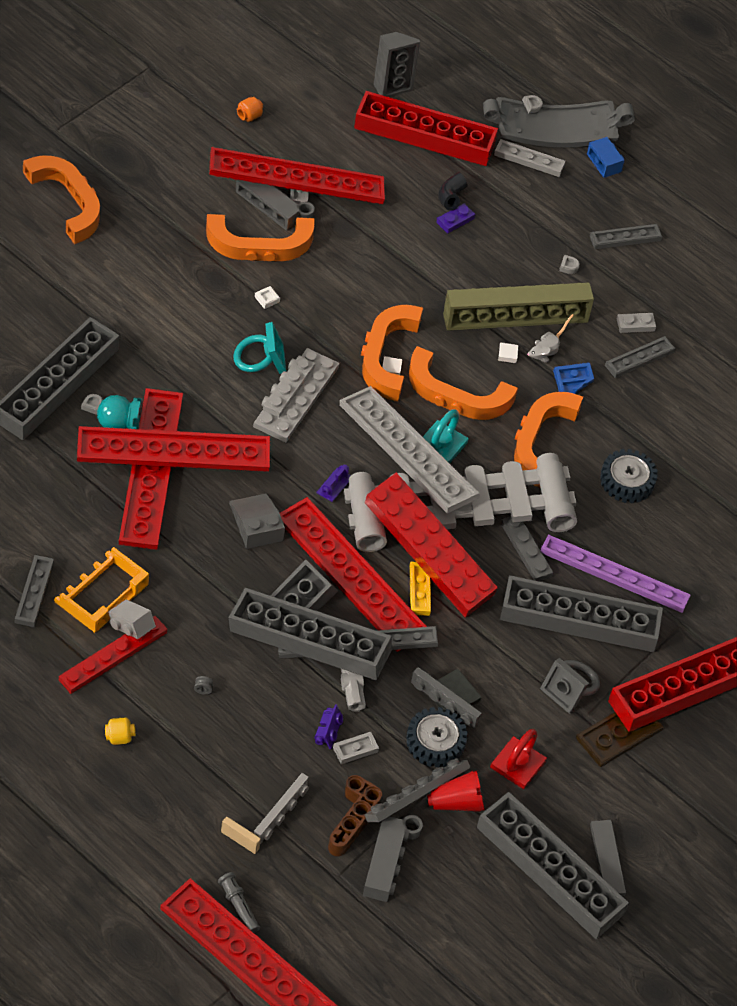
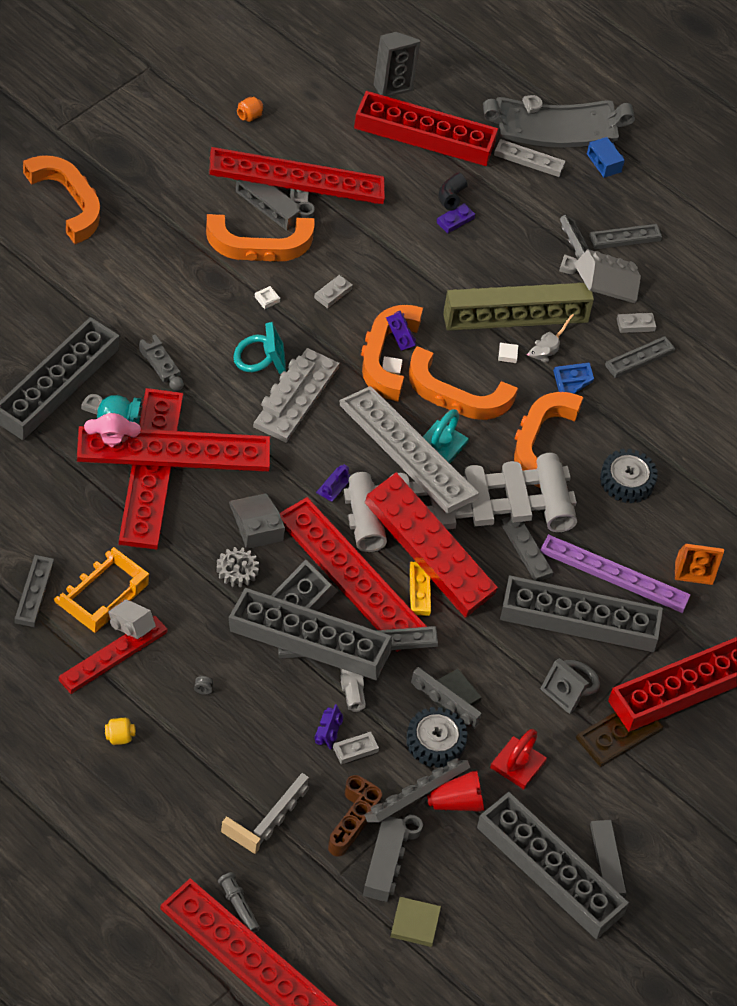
none -> bright pink head [84,413,141,447]
none -> dark grey plate [139,335,184,391]
none -> light grey gear [216,547,259,587]
none -> light grey plate [314,275,352,308]
none -> dark purple hinge [386,310,416,351]
none -> olive tile [390,897,441,947]
none -> plate [560,215,589,259]
none -> light grey slope [574,249,641,303]
none -> orange slope [675,544,724,585]

